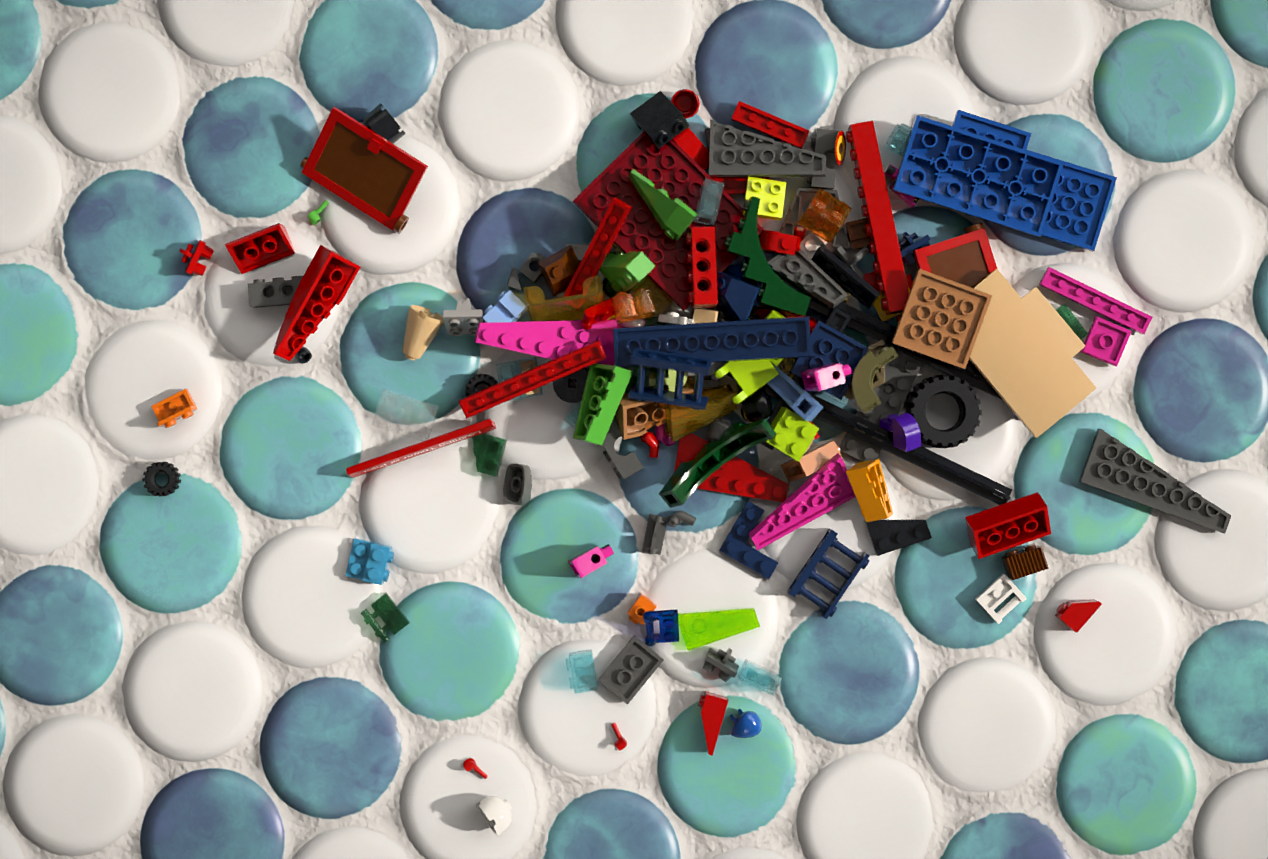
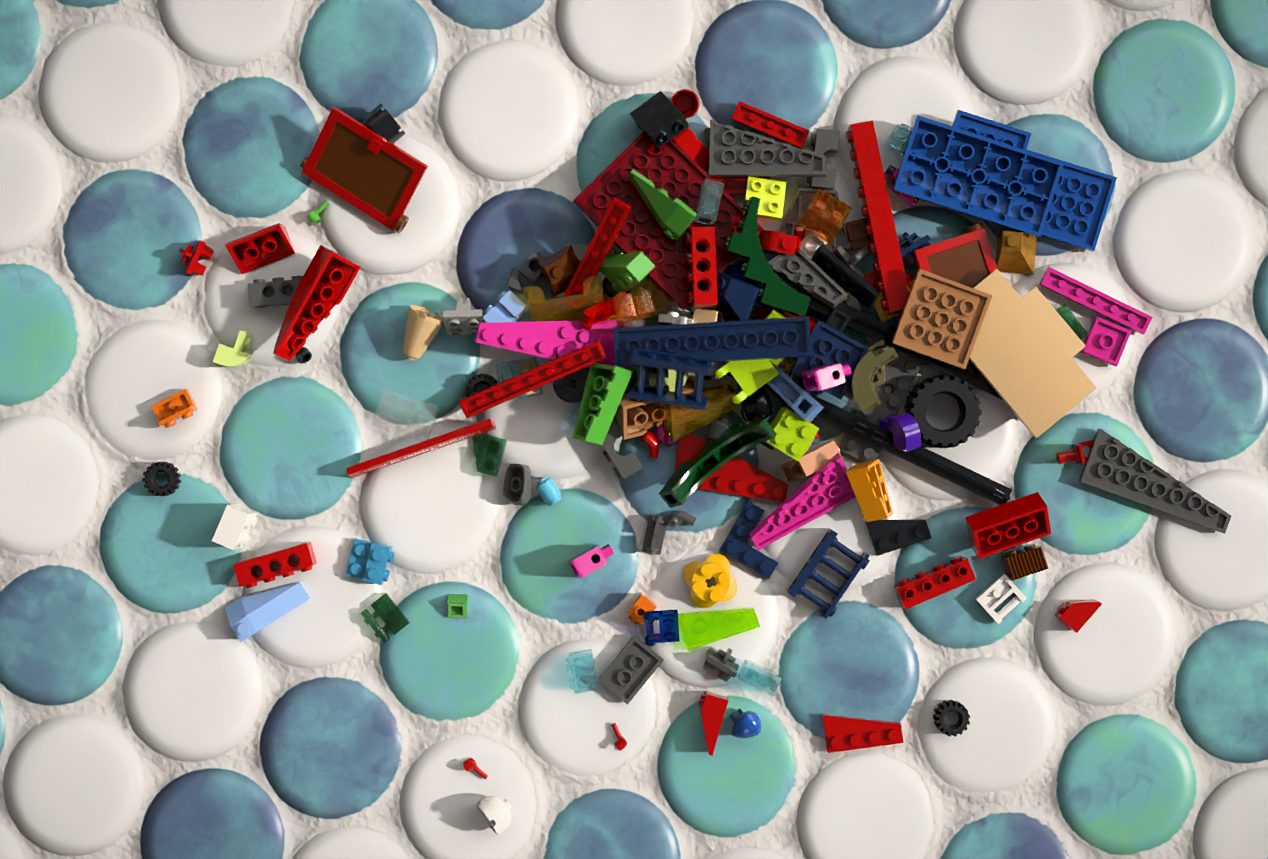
sticker [835,131,846,166] -> none
none -> white brick [212,503,258,550]
none -> yellowish green brick [213,331,253,367]
none -> light blue wedge [225,582,310,642]
none -> red brick [233,542,317,588]
none -> bright green slope [447,594,468,618]
none -> medium azure brick [535,476,562,506]
none -> yellow brick [683,554,737,608]
none -> red wing [822,714,904,753]
none -> red brick [894,556,977,610]
none -> black tyre [933,700,970,737]
none -> pearl gold slope [996,231,1037,274]
none -> red bracket [1056,440,1093,465]

